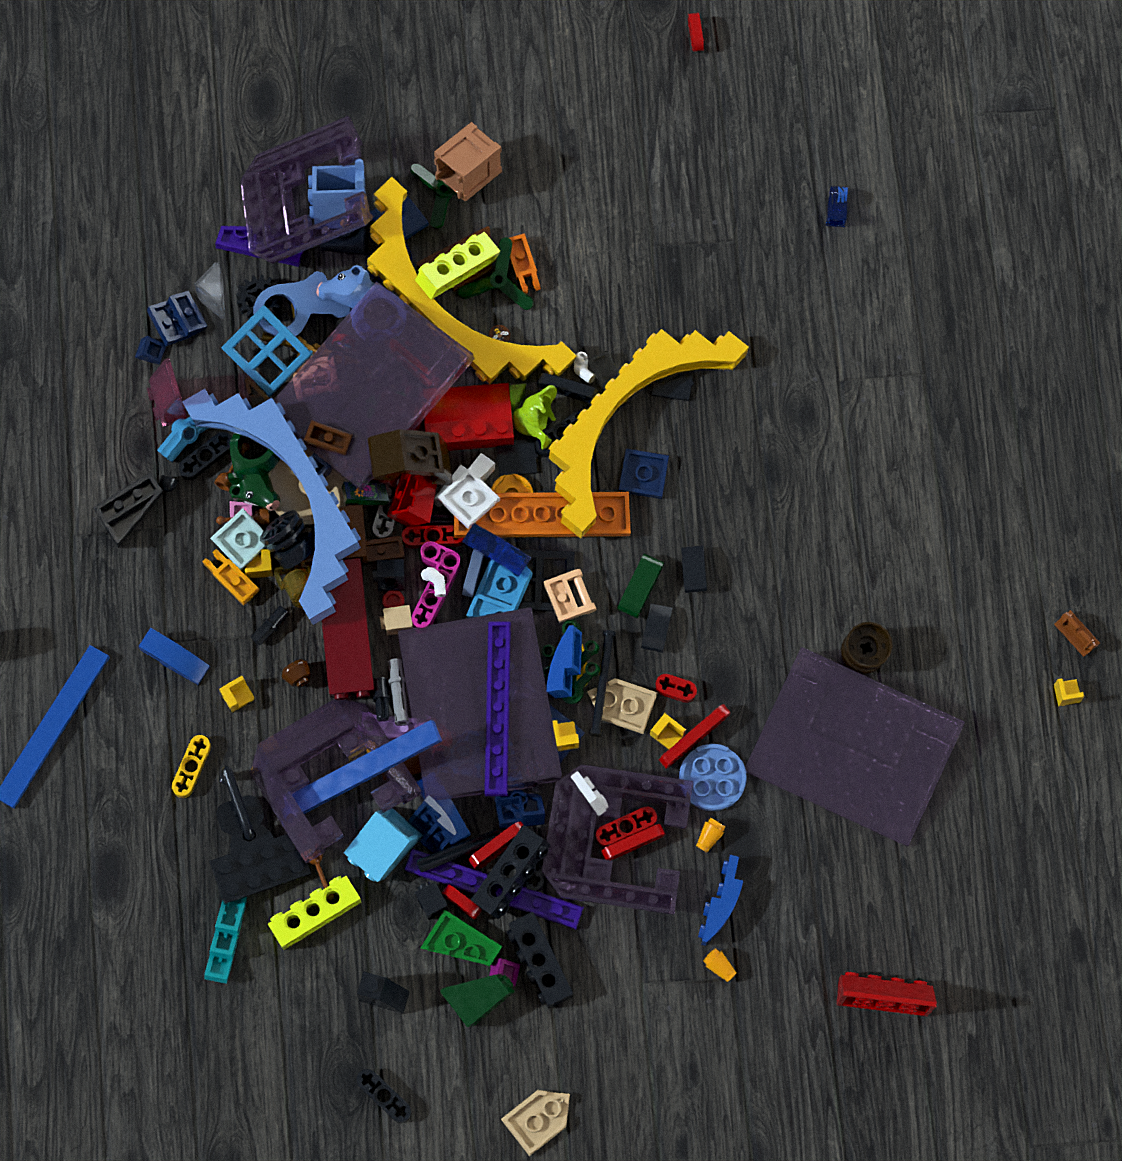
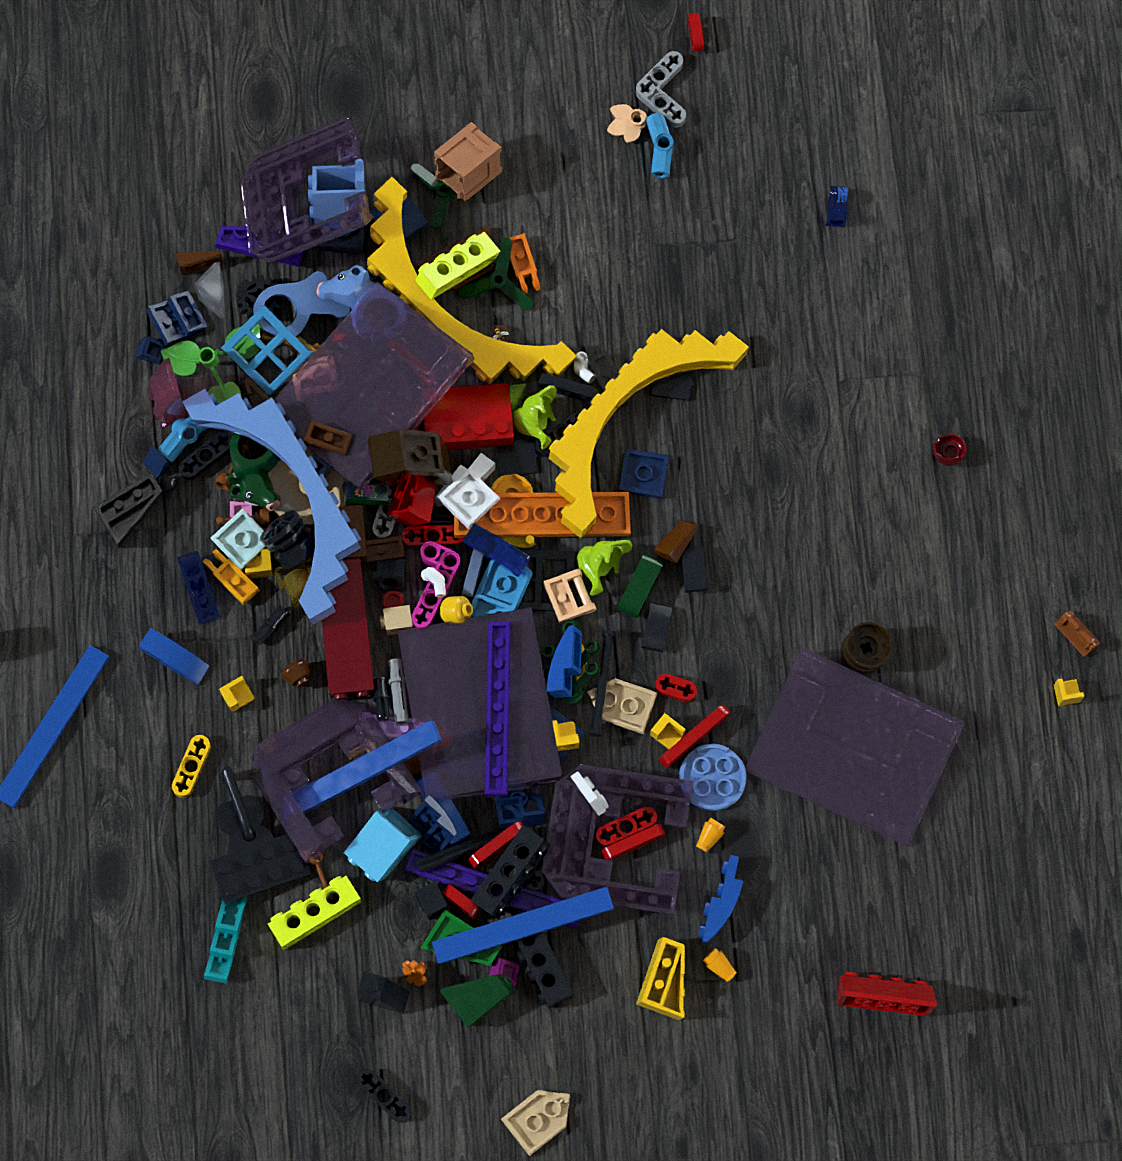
none -> dark blue slope [144,446,170,477]
none -> bright green plant [161,324,261,404]
none -> reddish brown slope [176,251,223,275]
none -> clear blue slope [177,550,220,624]
none -> orange plant [402,960,427,987]
none -> blue tile [432,887,614,965]
none -> yellow head [439,596,473,625]
none -> yellow bar [499,535,536,548]
none -> lime piece [577,540,632,596]
none -> light nougat plate [607,104,647,143]
none -> light grey beam [636,51,686,128]
none -> yellow wedge [636,937,685,1020]
none -> dark azure piece [646,113,673,179]
none -> reddish brown slope [654,521,698,563]
none -> dark red hair [933,434,967,466]

